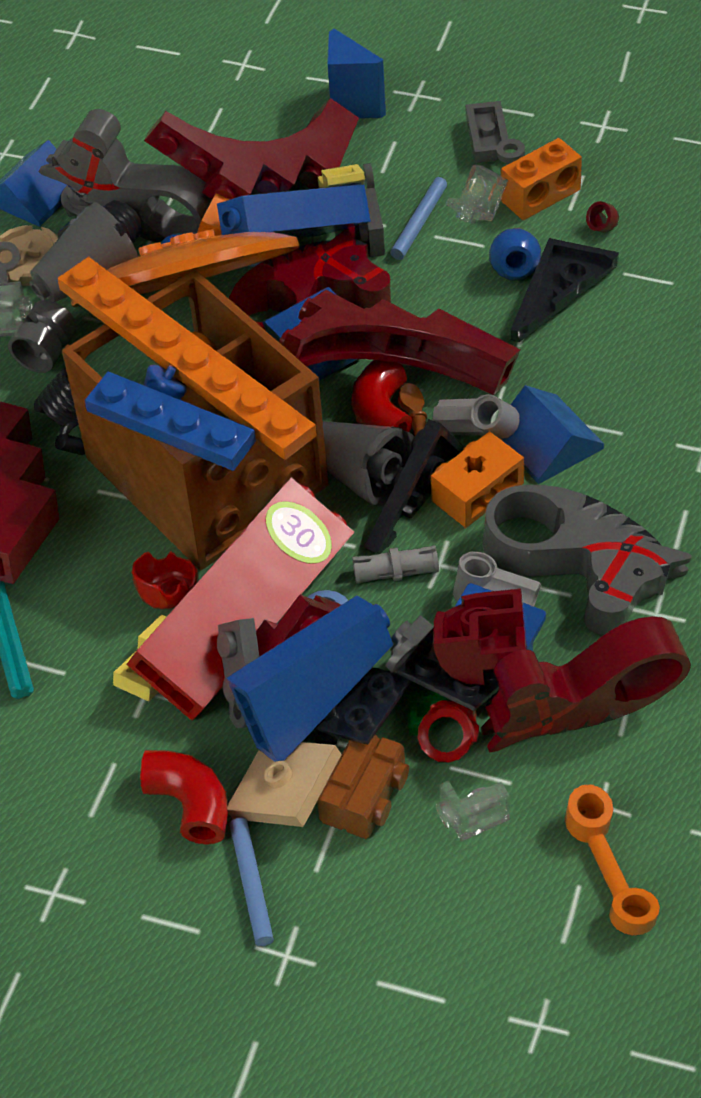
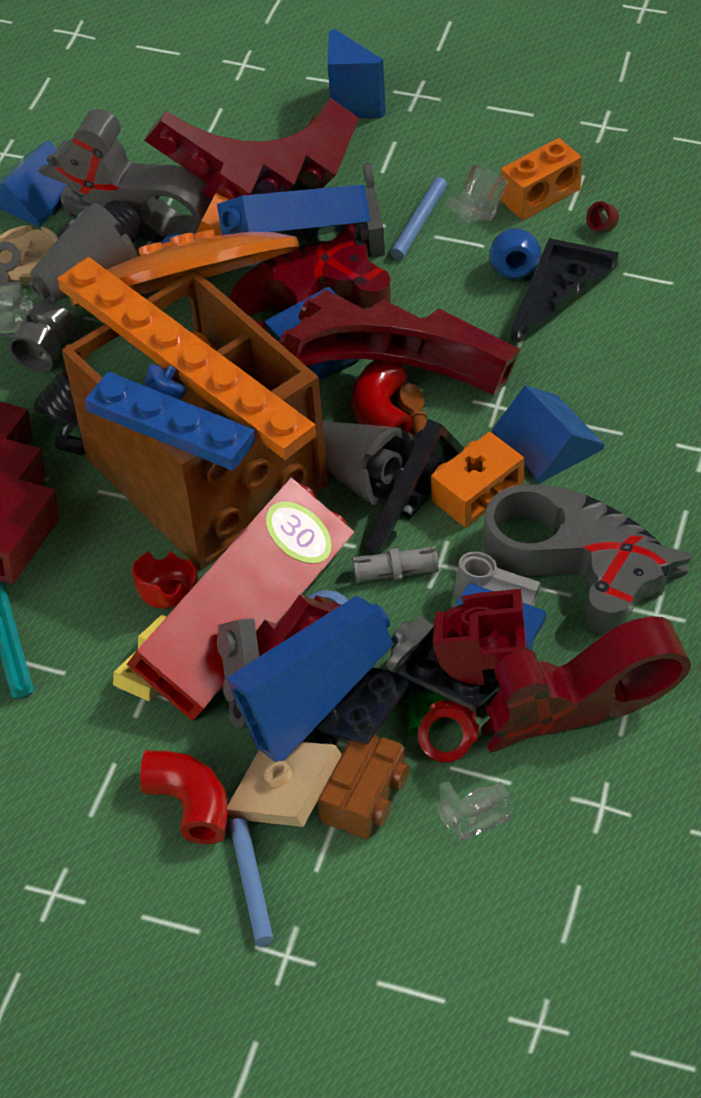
light yellow slope [318,164,365,188] -> none
light grey piece [433,394,520,439] -> none
dark grey hinge [465,101,525,163] -> none
orange piece [565,784,660,935] -> none

